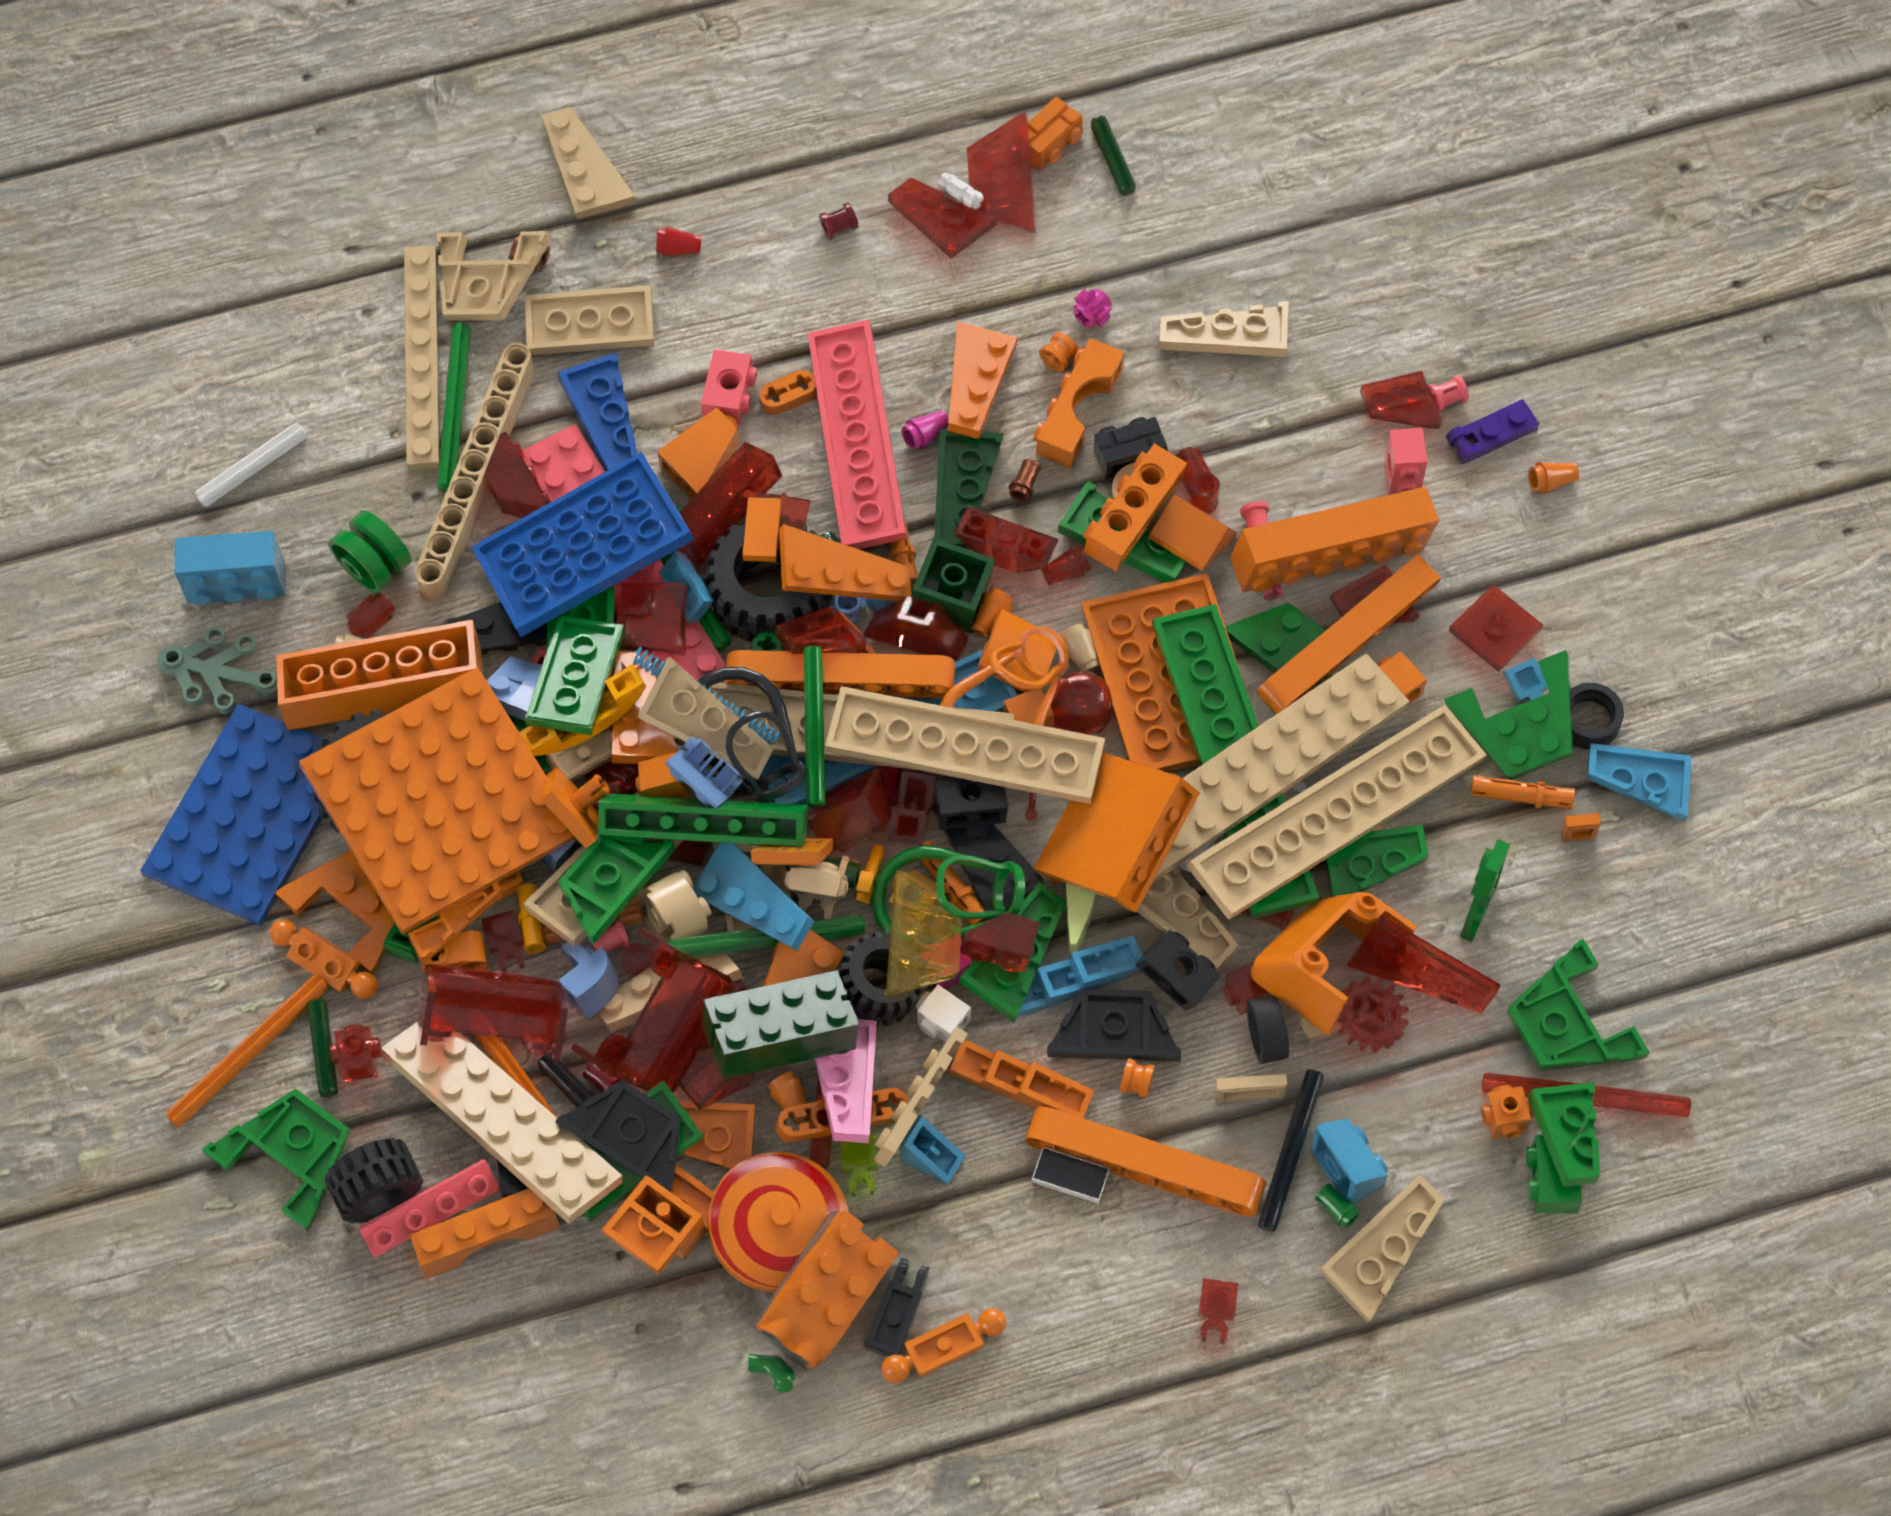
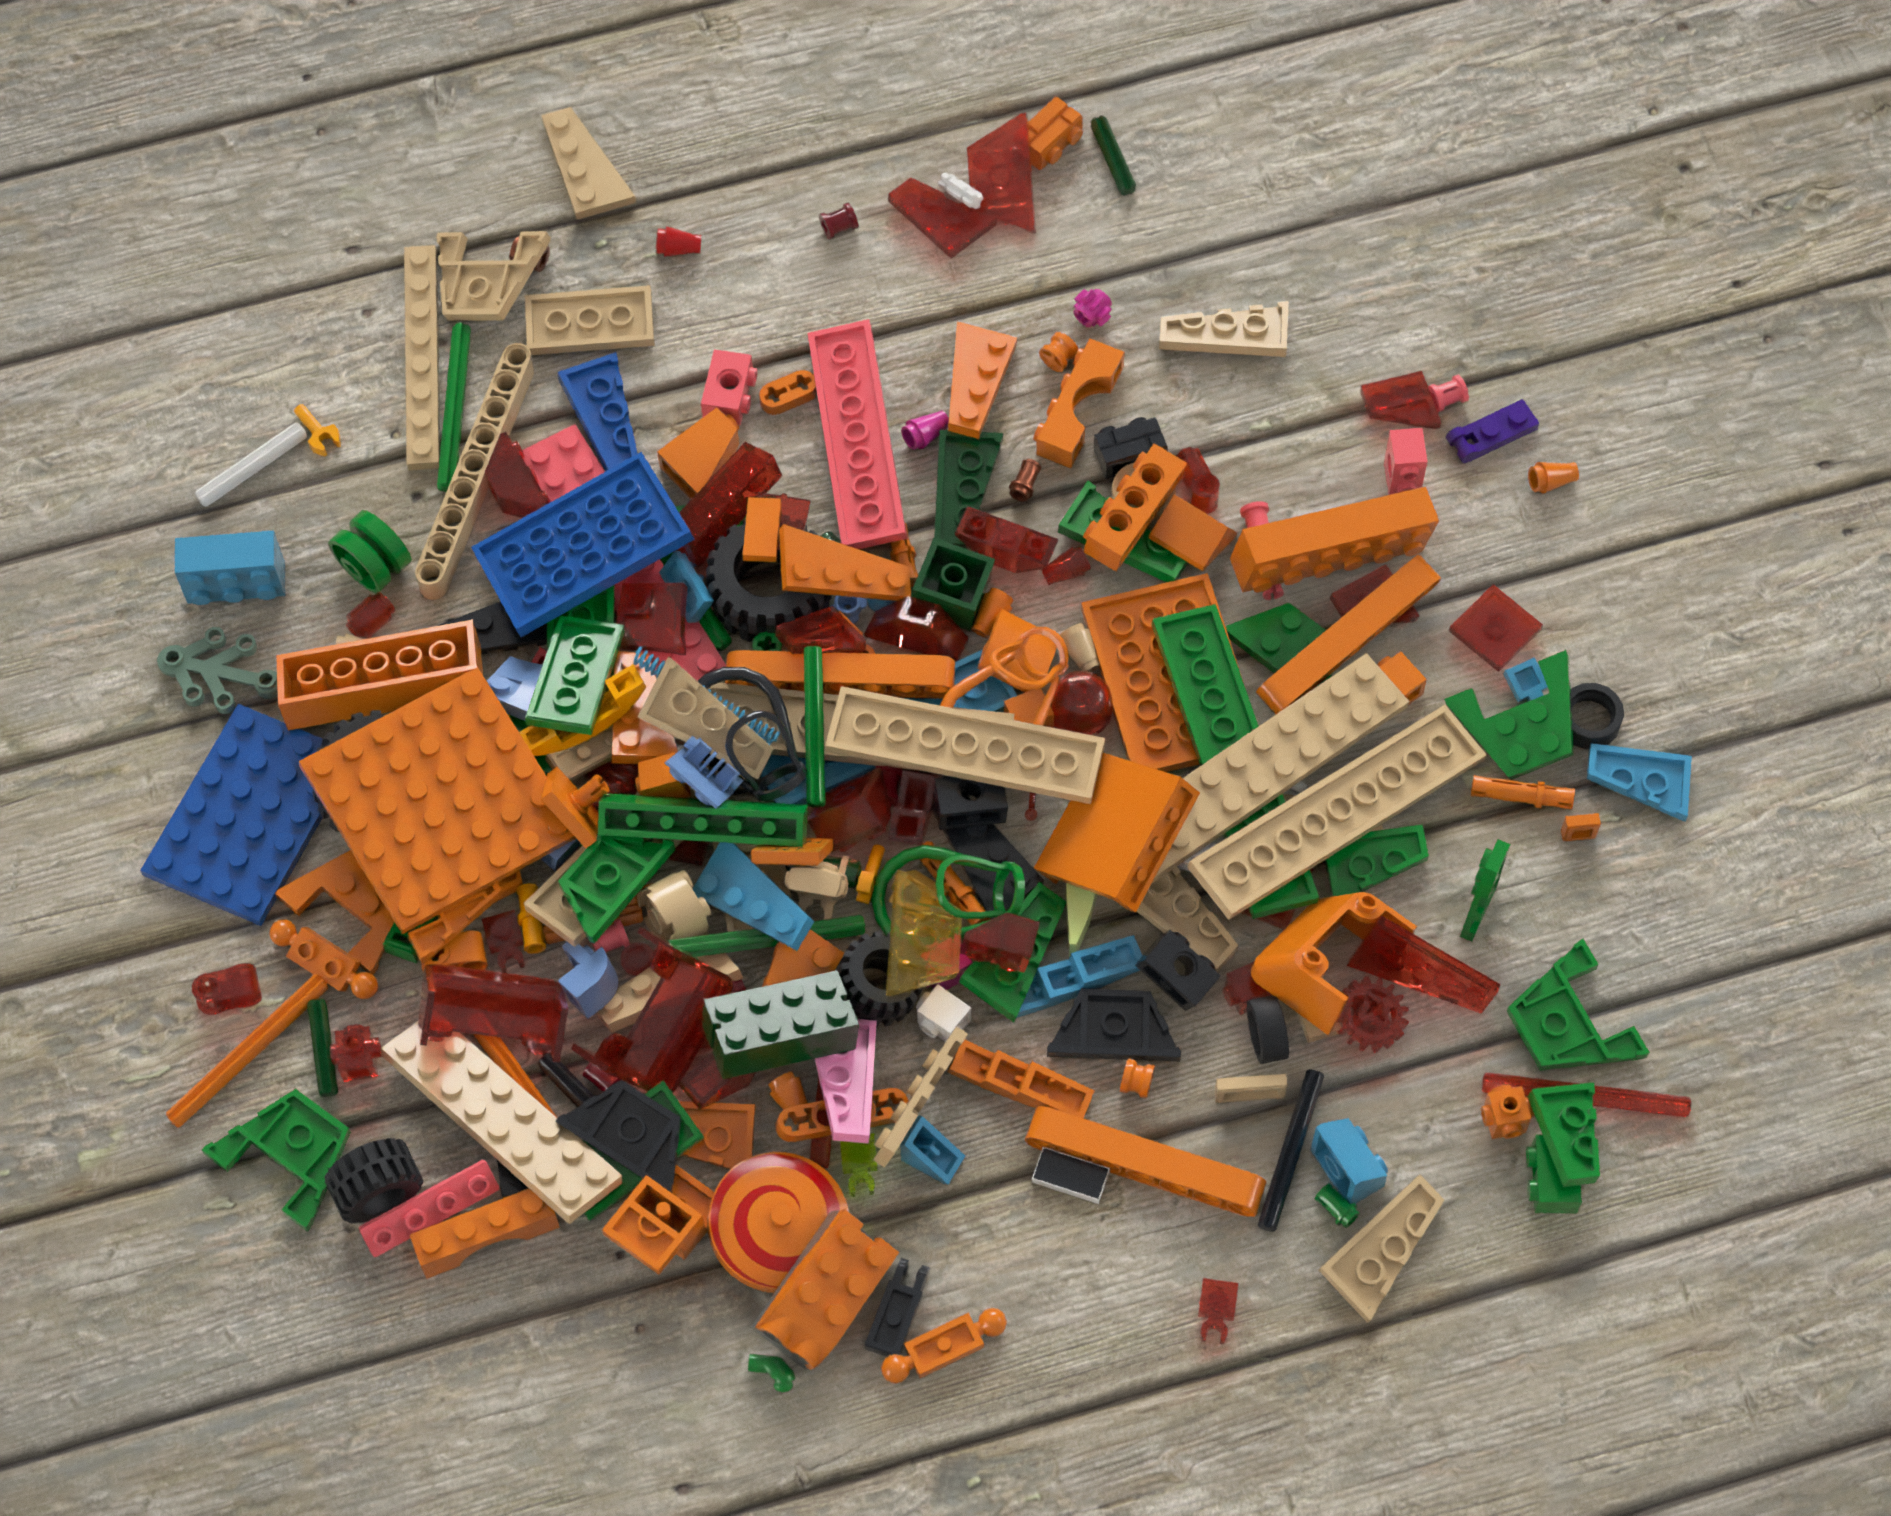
none -> clear red piece [192,963,262,1015]
none -> light orange bar [294,404,341,457]

